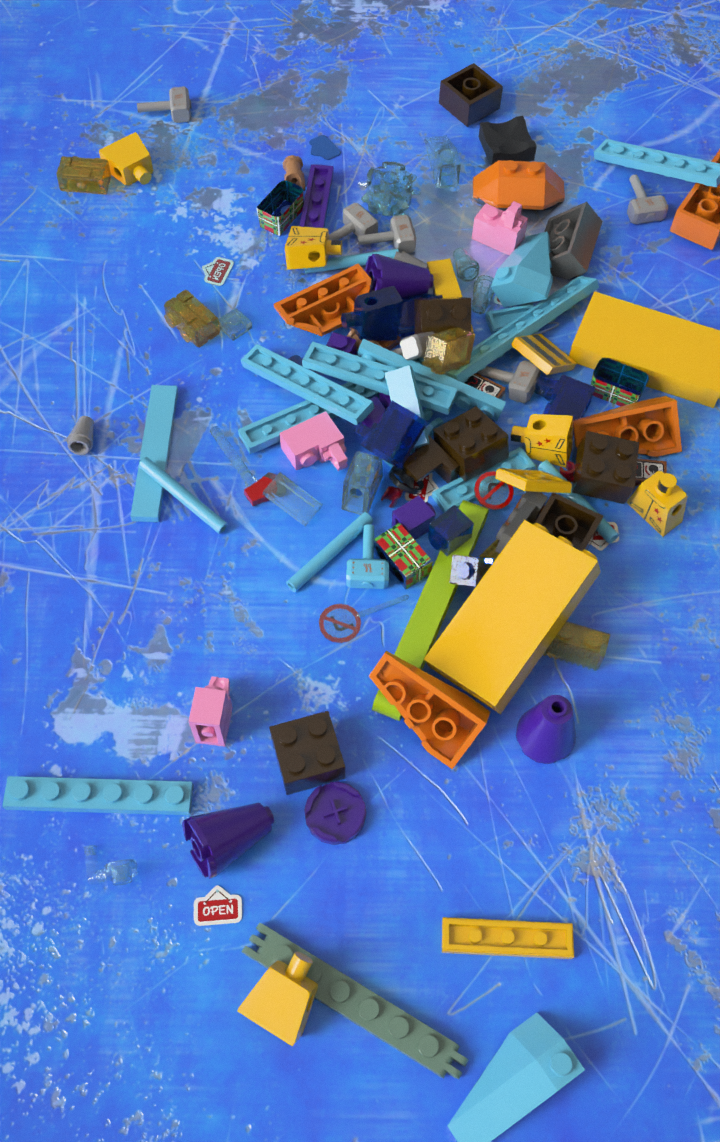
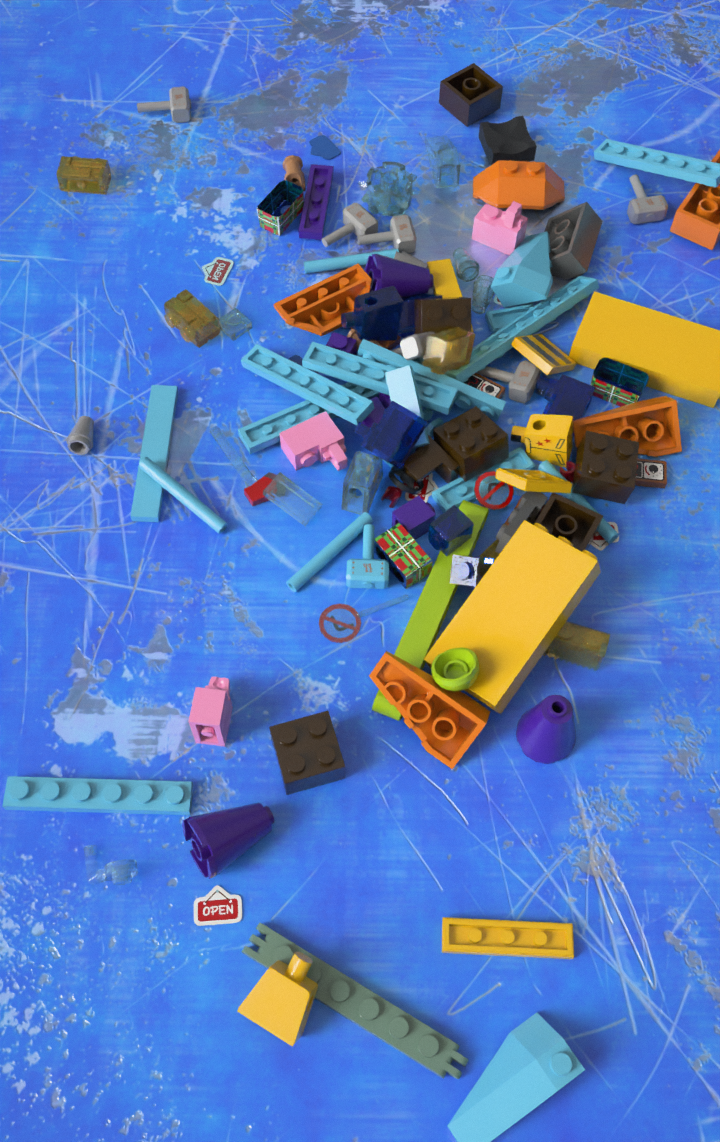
yellow torso [99,132,153,185] -> none
yellow torso [285,226,343,270] -> none
dark purple tile [304,781,366,845] -> none
yellow torso [626,471,688,537] -> none
none -> lime piece [431,647,480,691]

